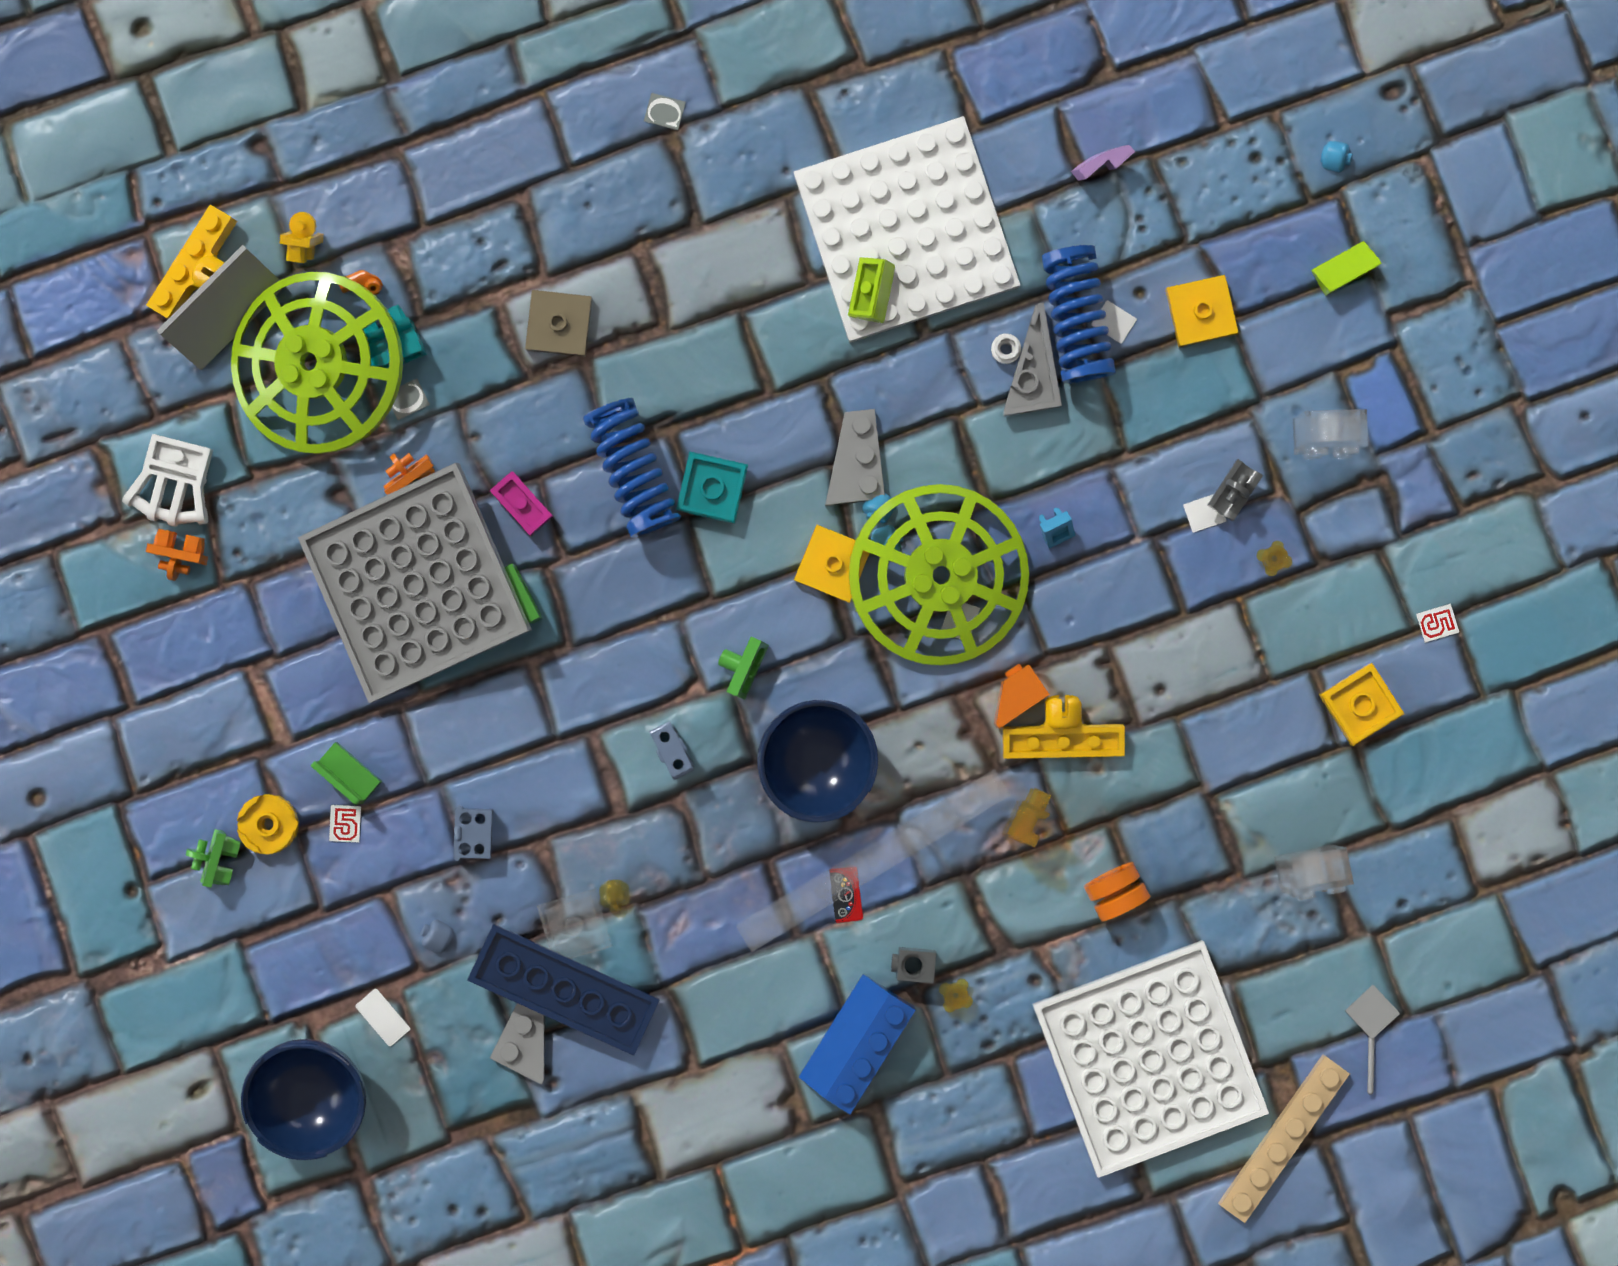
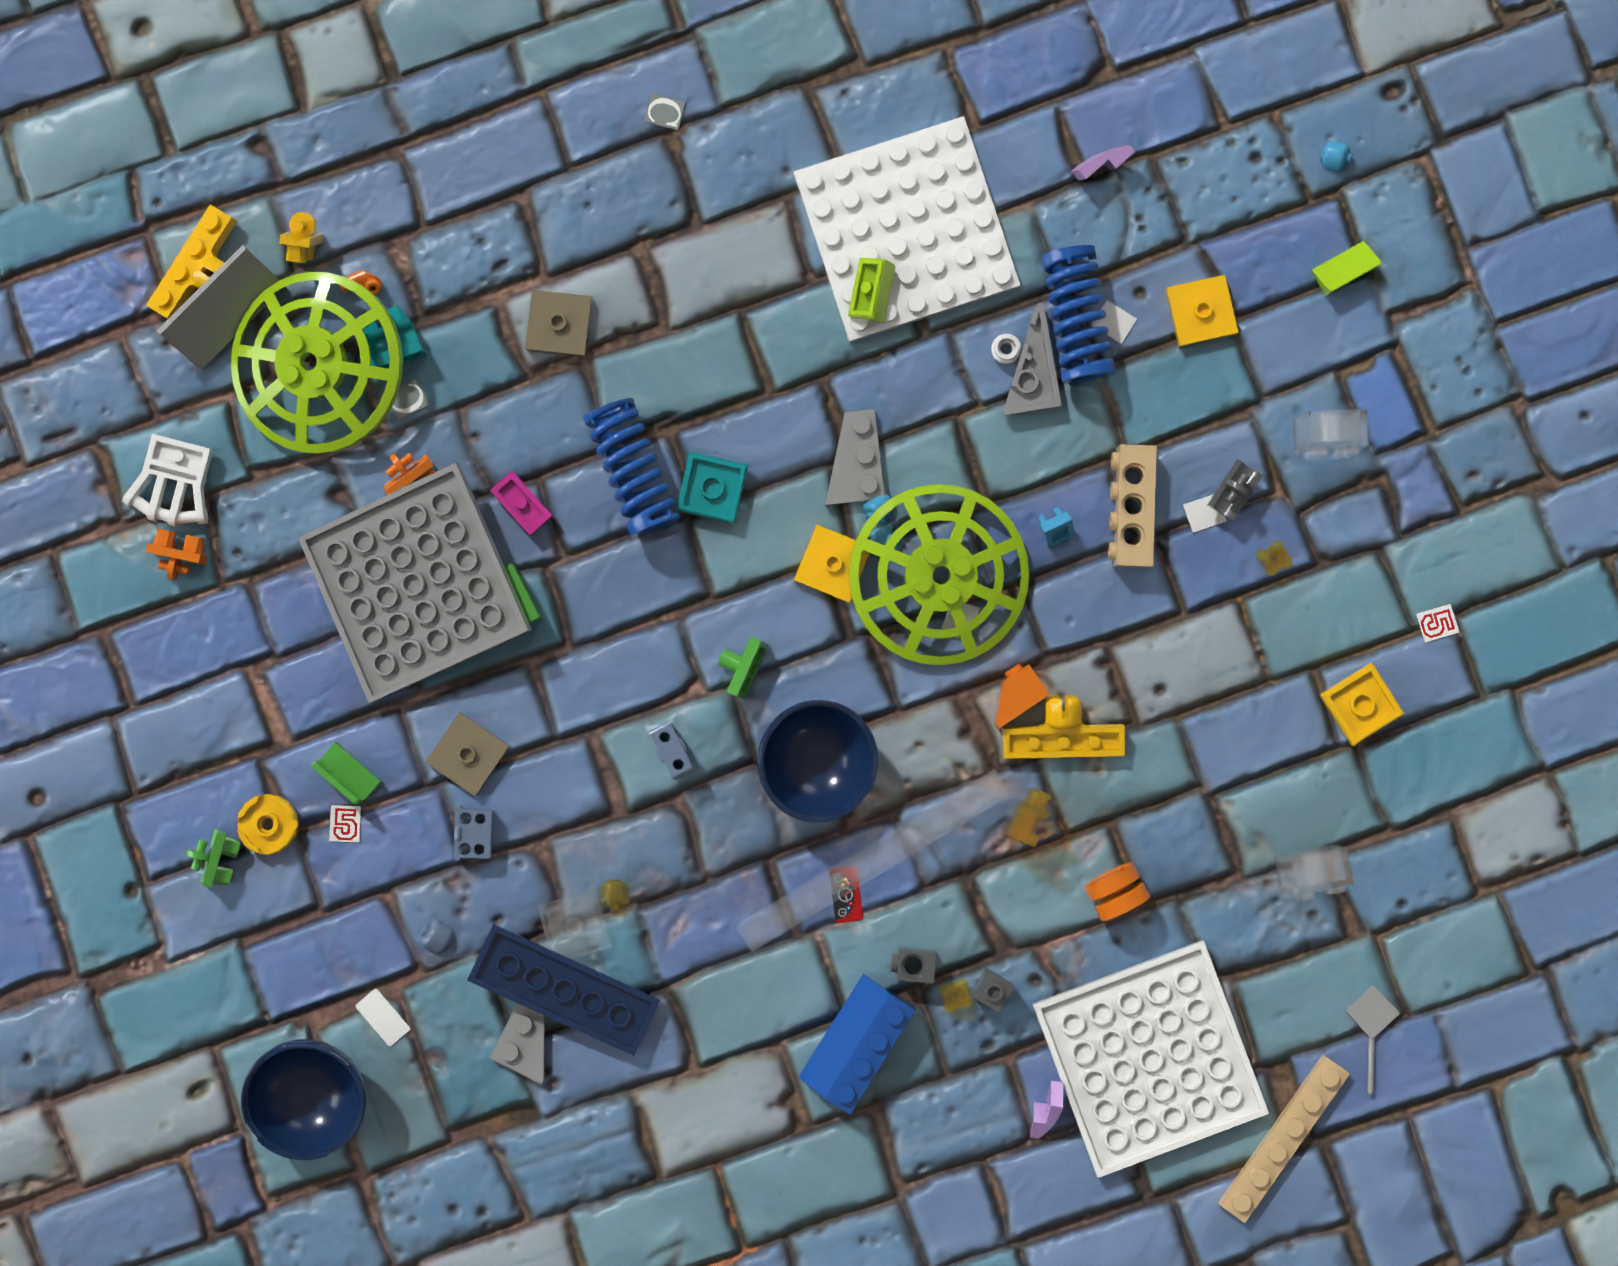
none -> dark tan plate [426,712,510,796]
none -> dark grey brick [970,967,1015,1013]
none -> lavender slope [1030,1081,1063,1139]
none -> tan brick [1108,444,1157,569]

